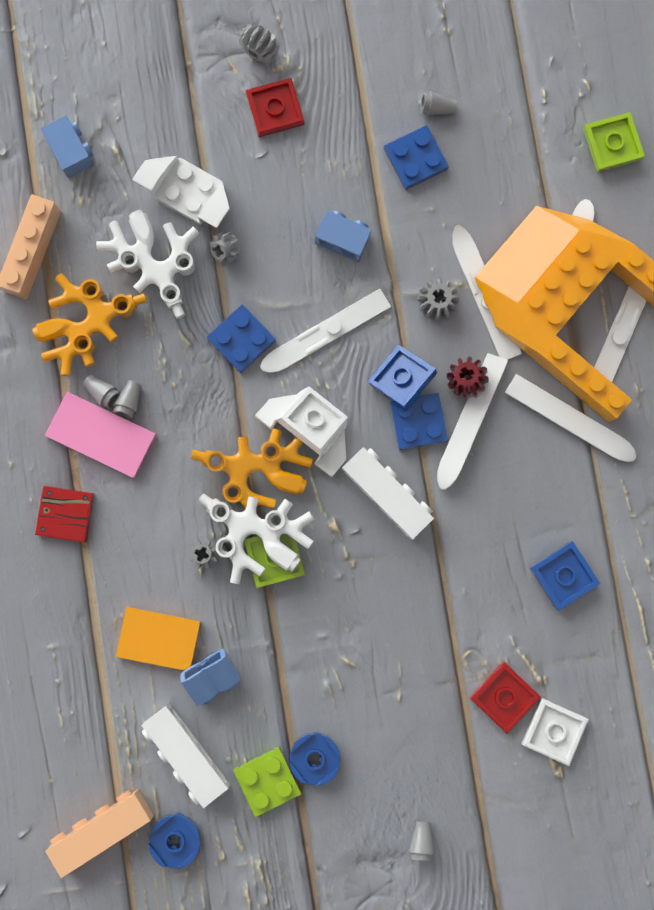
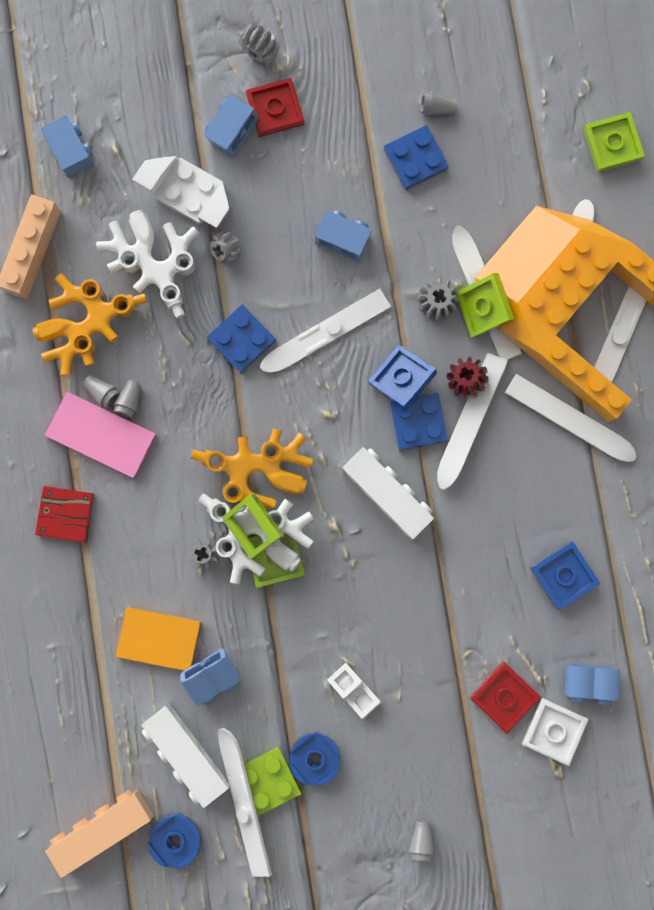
white piece [254,387,348,477] -> none
none -> medium blue brick [204,94,259,157]
none -> white piece [218,728,272,877]
none -> lime tile [222,494,284,560]
none -> white slope [327,663,382,720]
none -> lime plate [456,273,515,338]
none -> medium blue brick [564,664,620,705]

